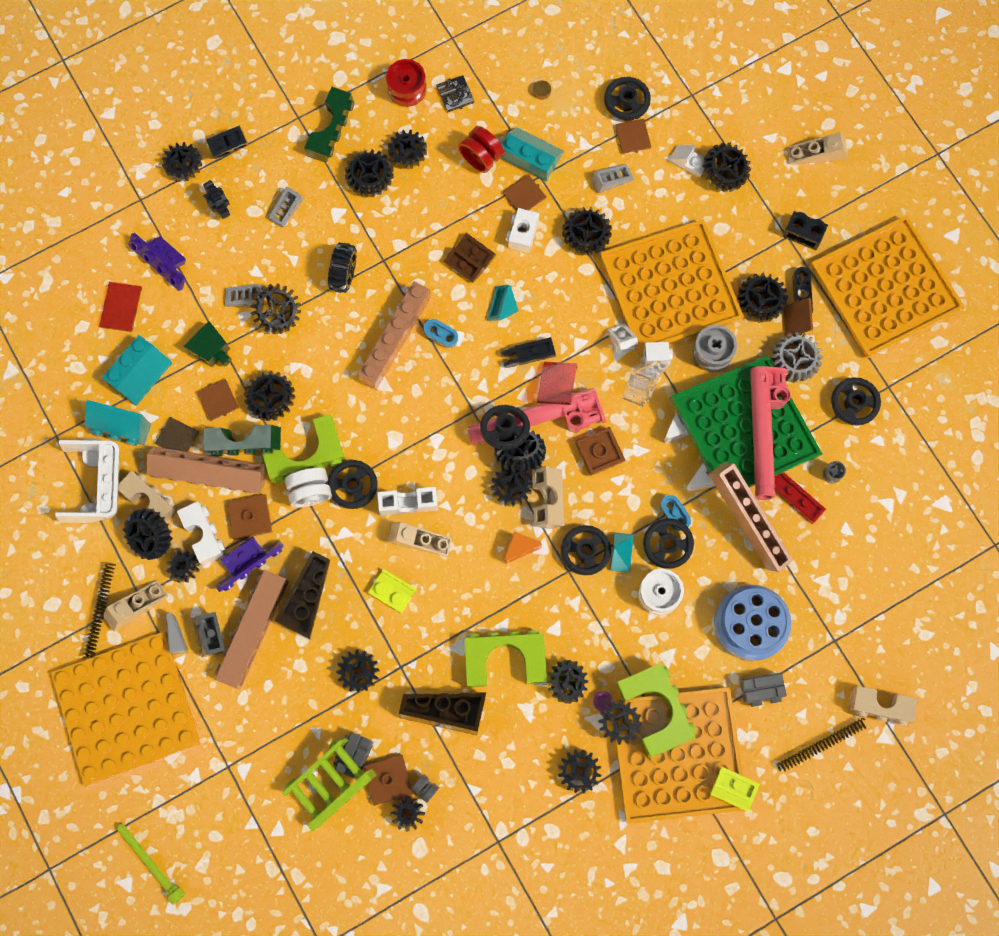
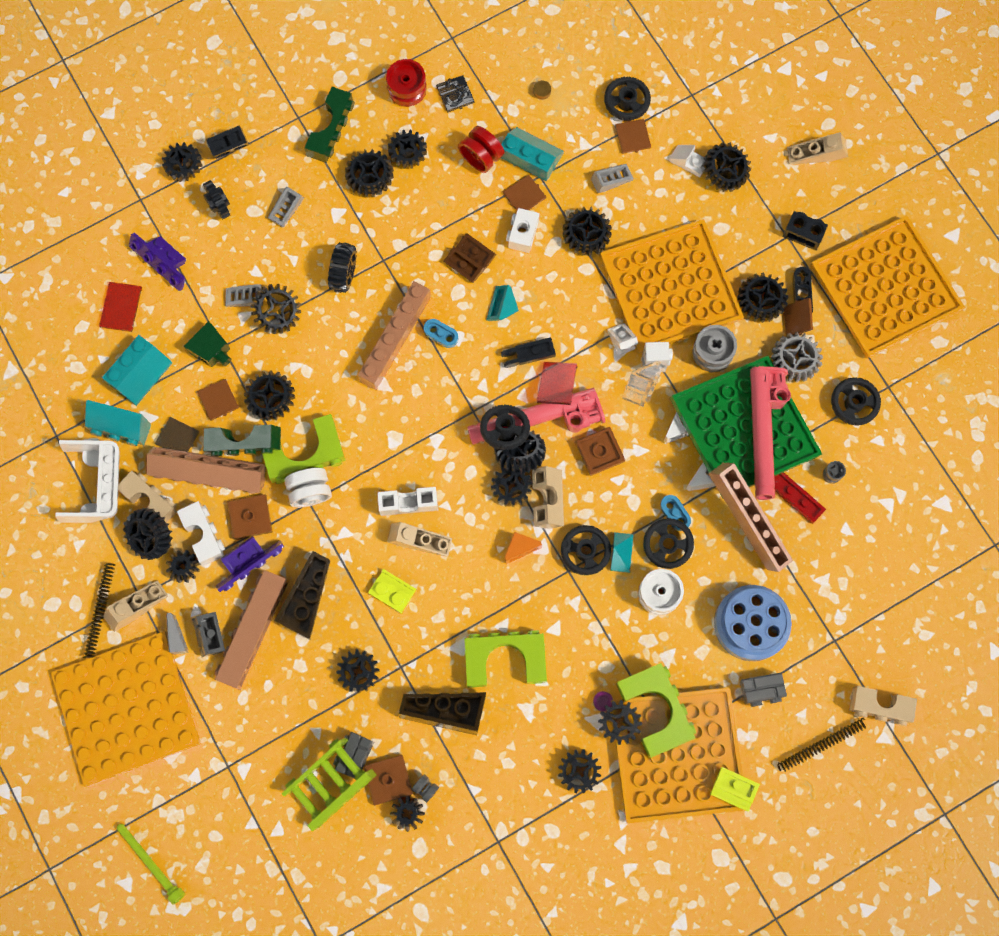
black wheel [328,460,378,509] -> none
black gear [547,660,589,704] -> none

